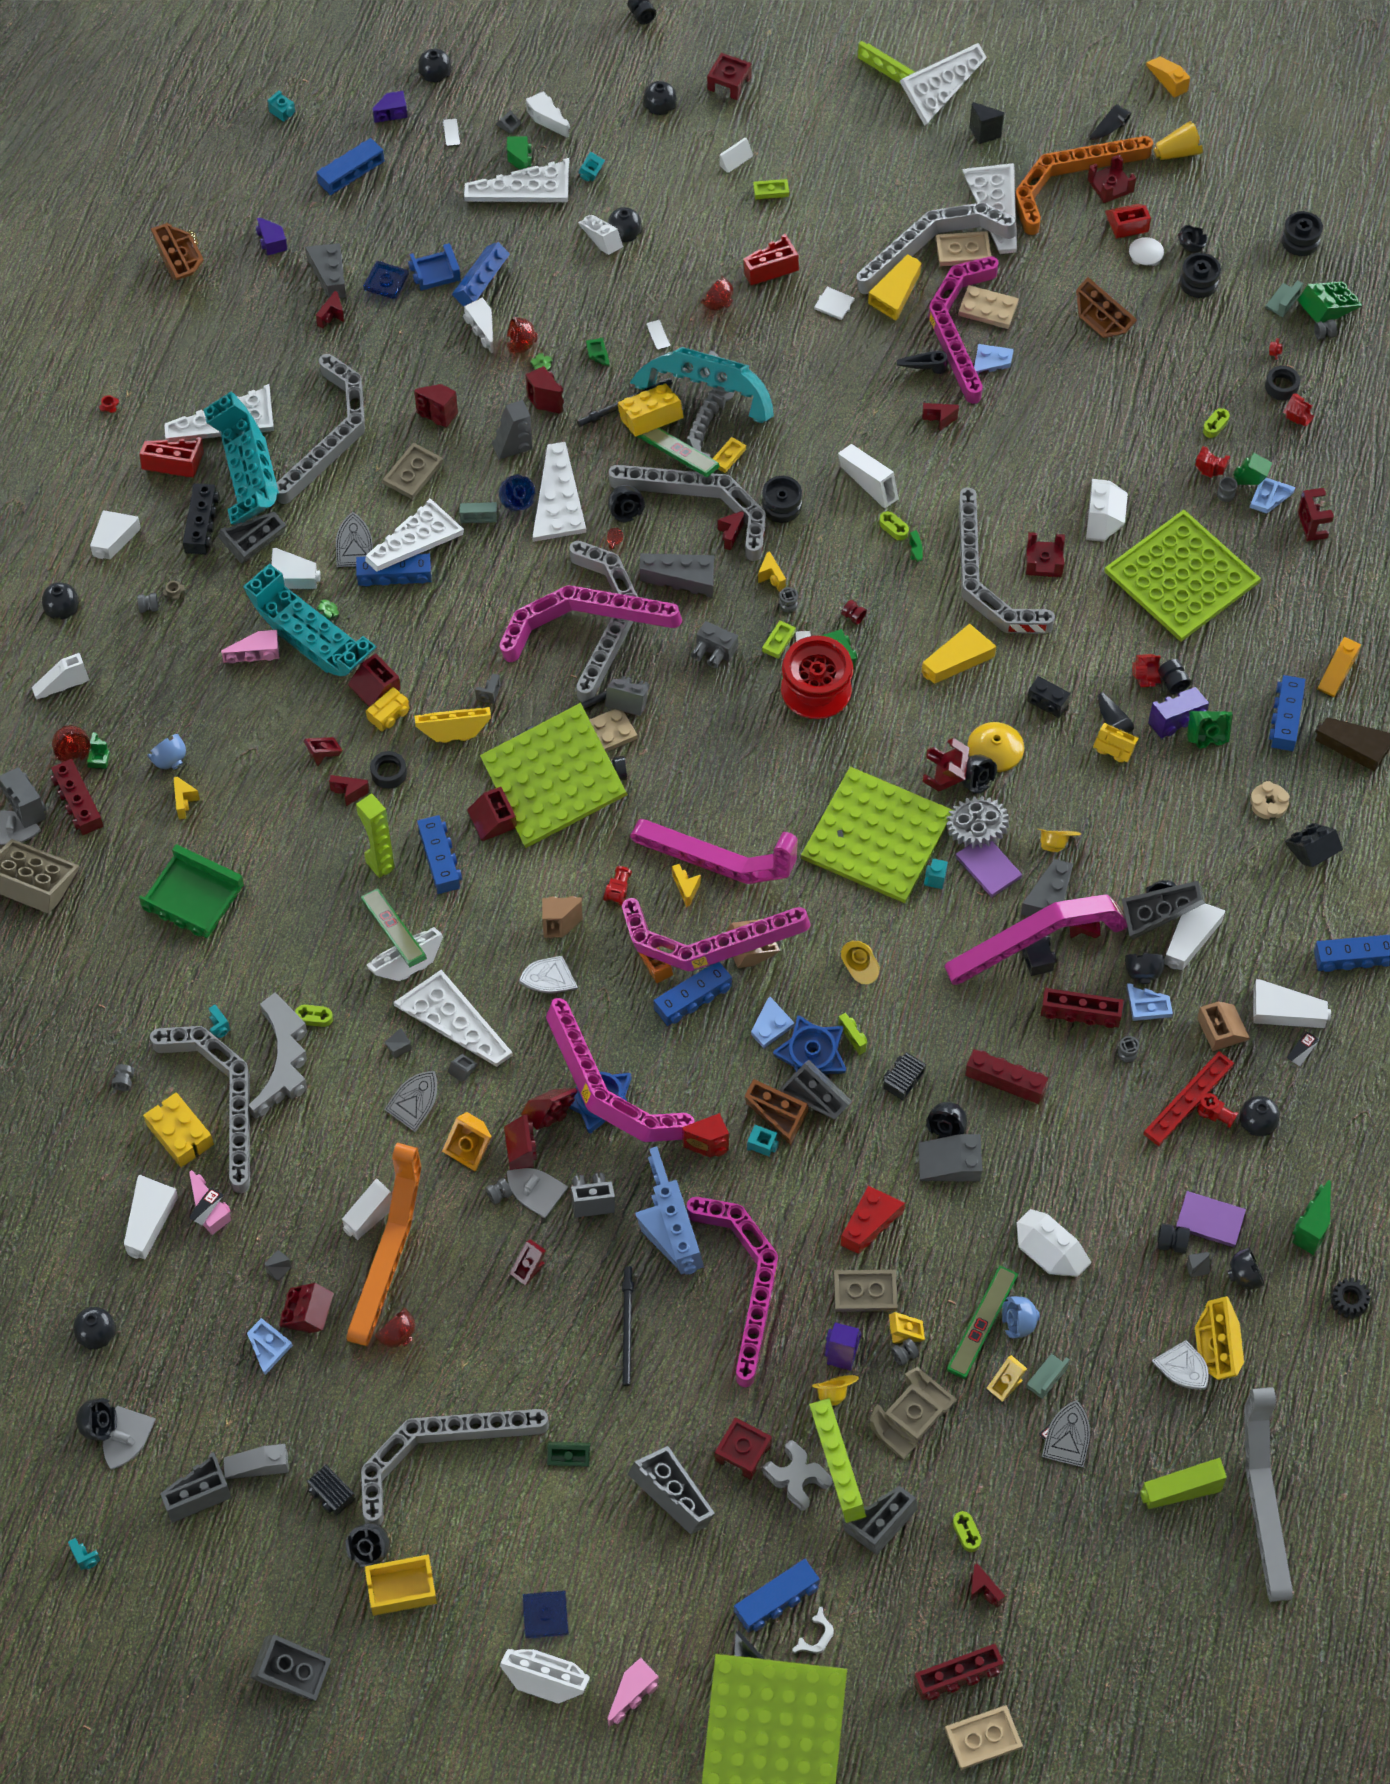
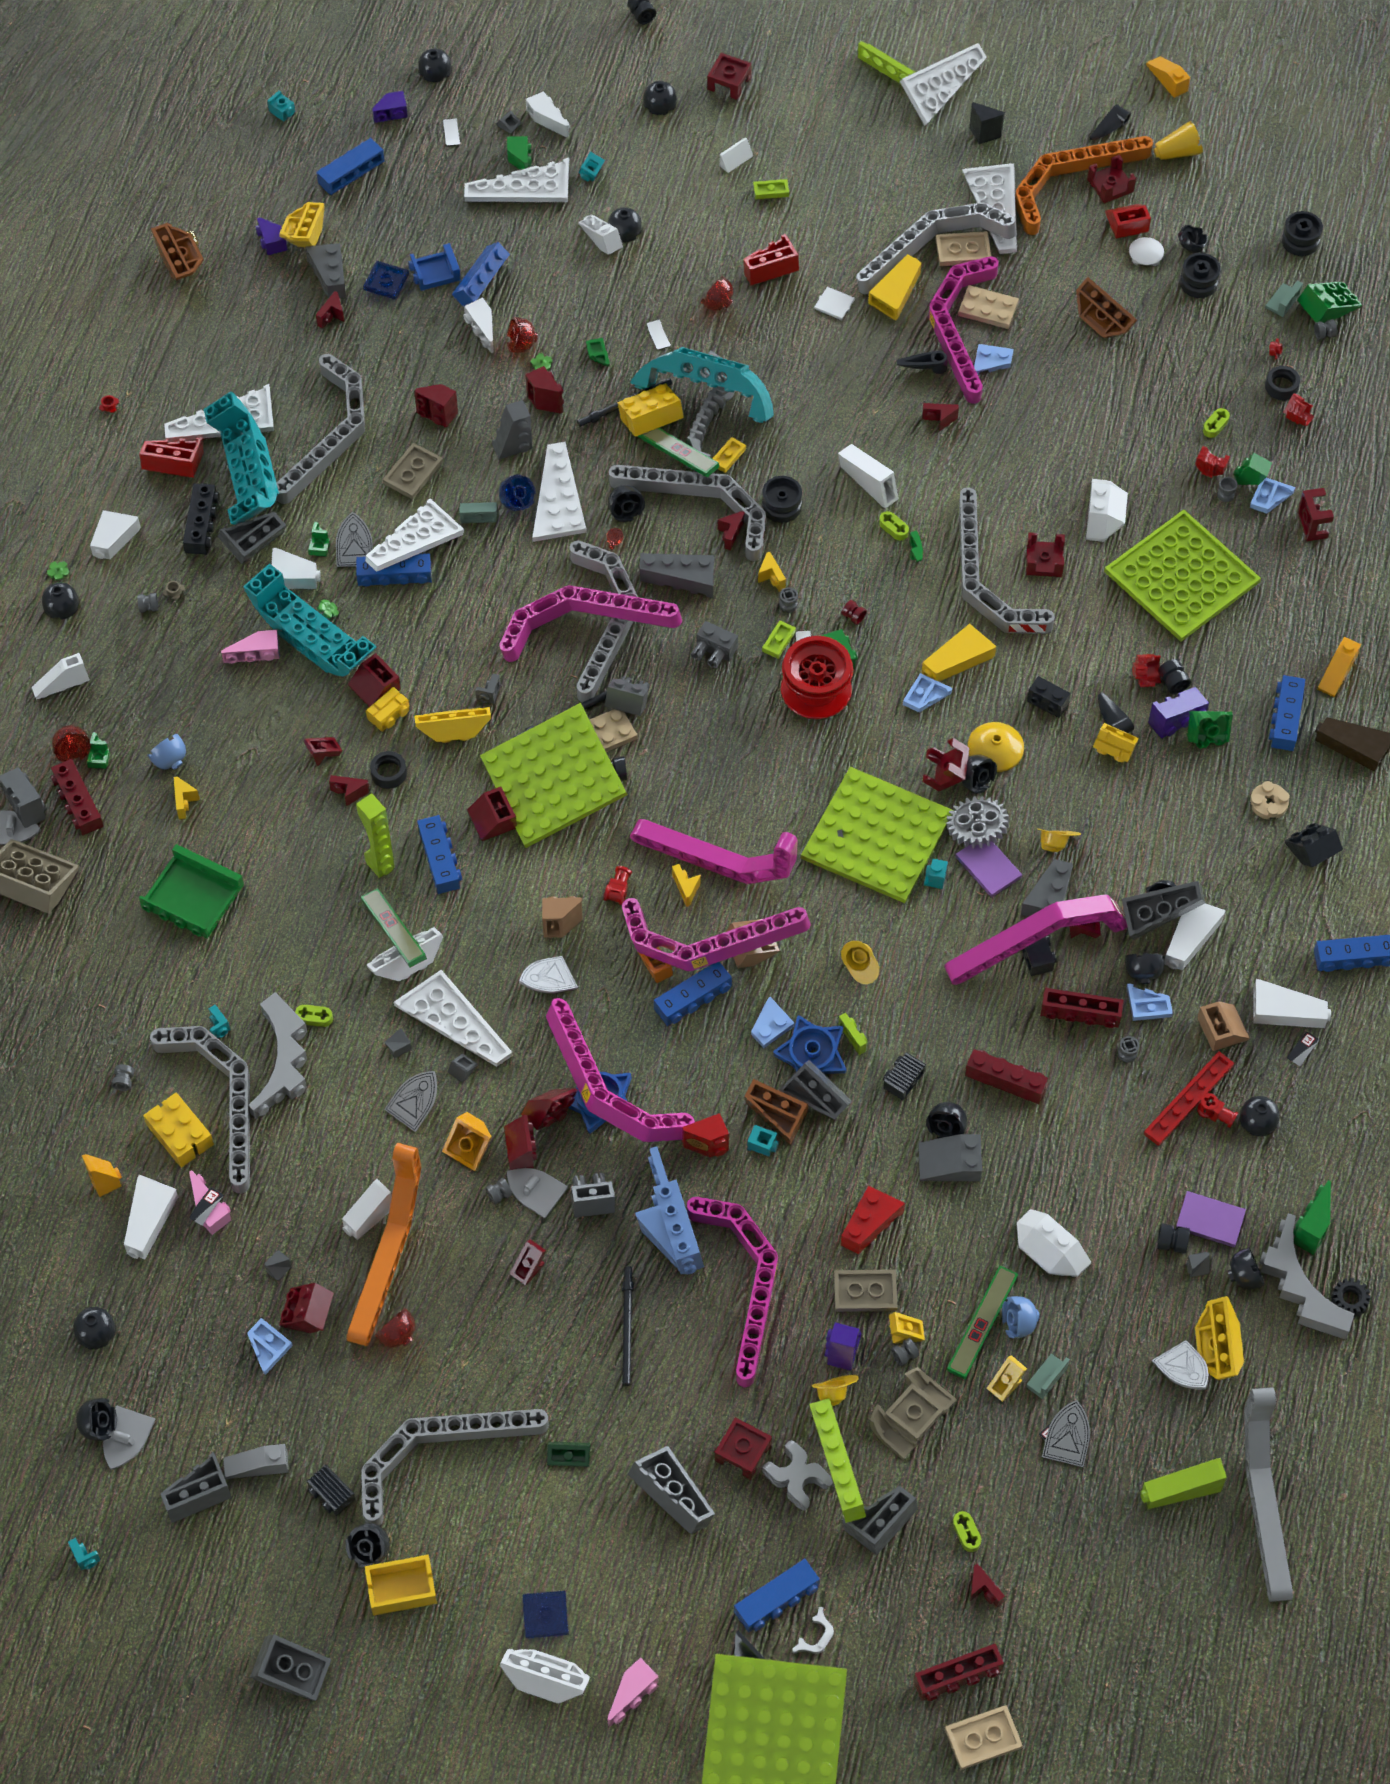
none -> bright green plant [47,561,70,580]
none -> light orange slope [82,1154,122,1197]
none -> yellow wedge [279,202,324,248]
none -> green slope [308,522,330,557]
none -> light blue wing [903,673,952,712]
none -> light grey arch [1259,1213,1354,1340]

